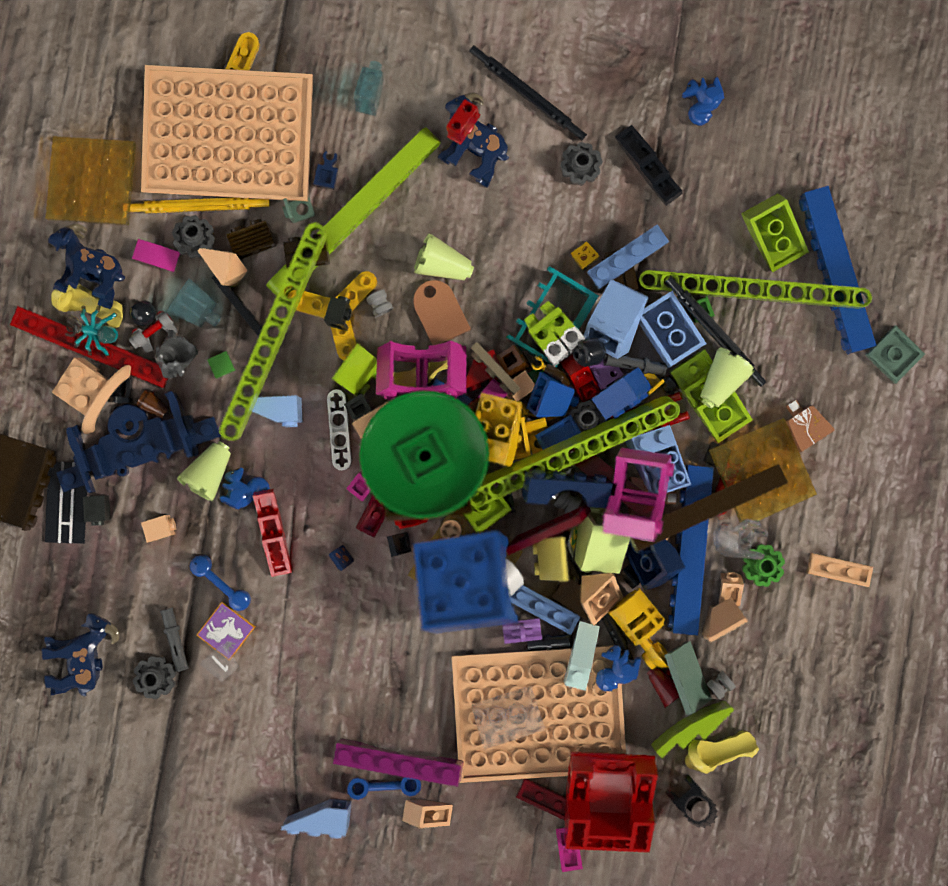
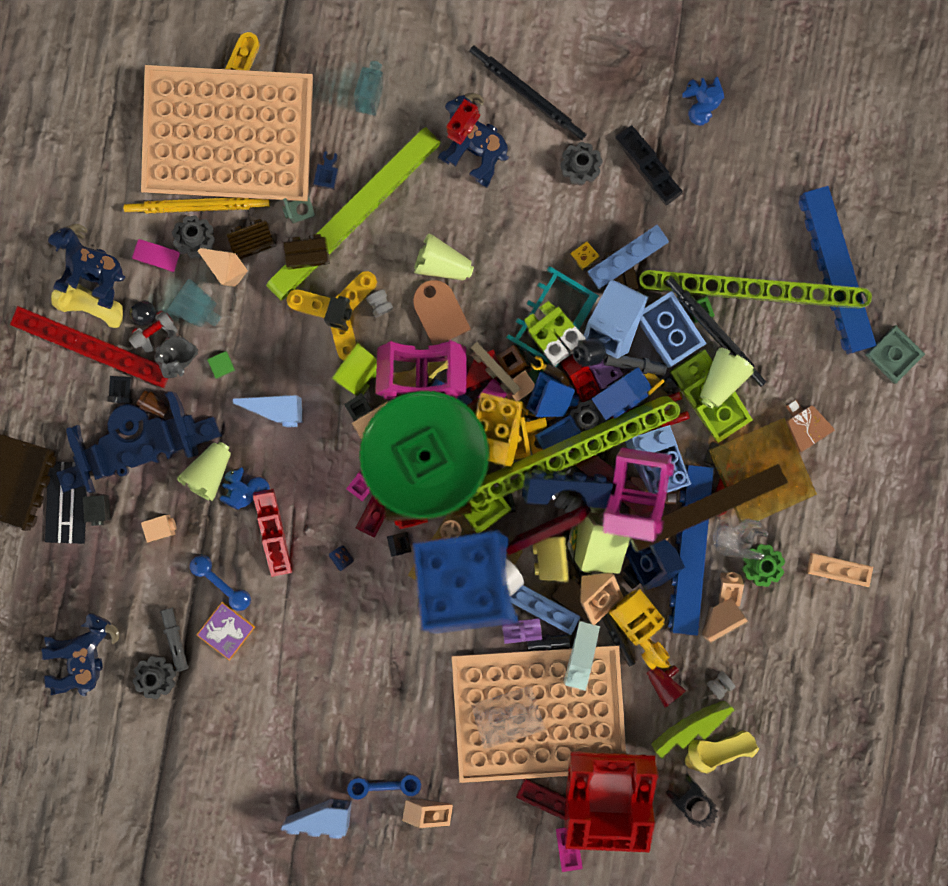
clear yellow plate [45,136,136,226] -> none
light nougat piece [52,357,131,434] -> none
animal [65,305,118,356] -> none
clear sticker [200,643,239,682] -> none
black tile [212,275,271,337] -> none
lime beam [220,223,327,441] -> none
white beam [327,389,352,470] -> none
magenta arch [333,738,464,787] -> none
blue animal [596,645,641,692] -> none
sand green tile [665,641,712,715] -> none
lime slope [741,193,809,272] -> none

